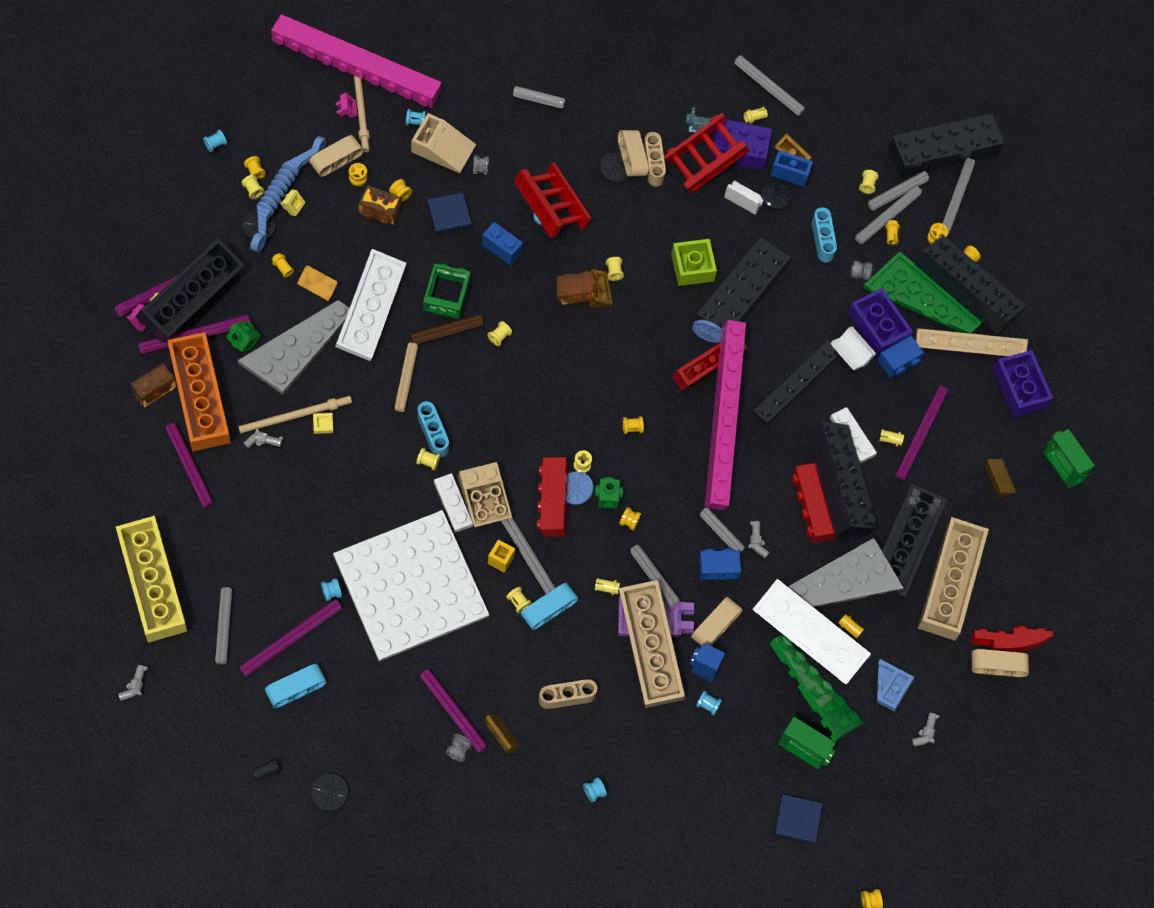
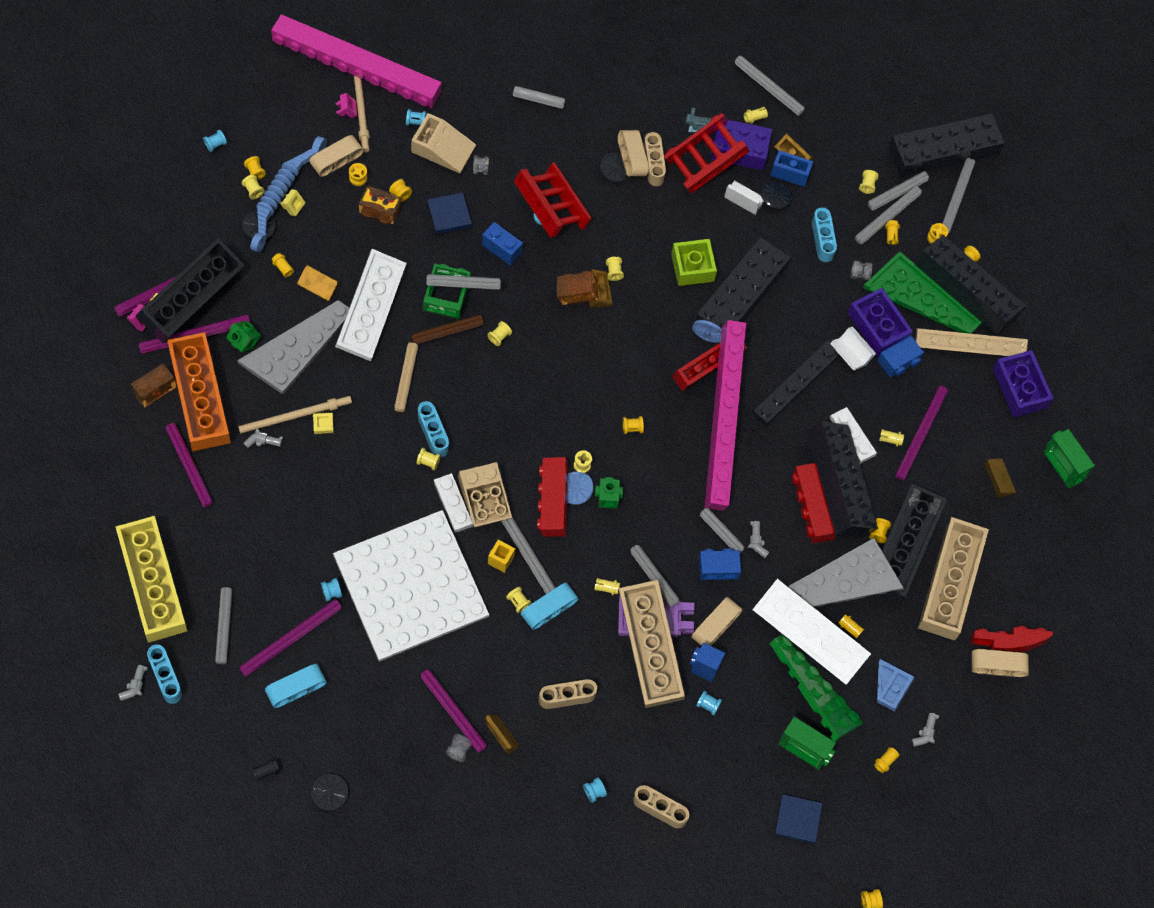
yellow wheel [619,507,642,531] -> none
none -> medium azure beam [147,645,182,704]
none -> light grey axle [426,274,501,289]
none -> tan beam [633,785,689,828]
none -> yellow bush [869,518,891,543]
none -> yellow pin [874,747,899,773]

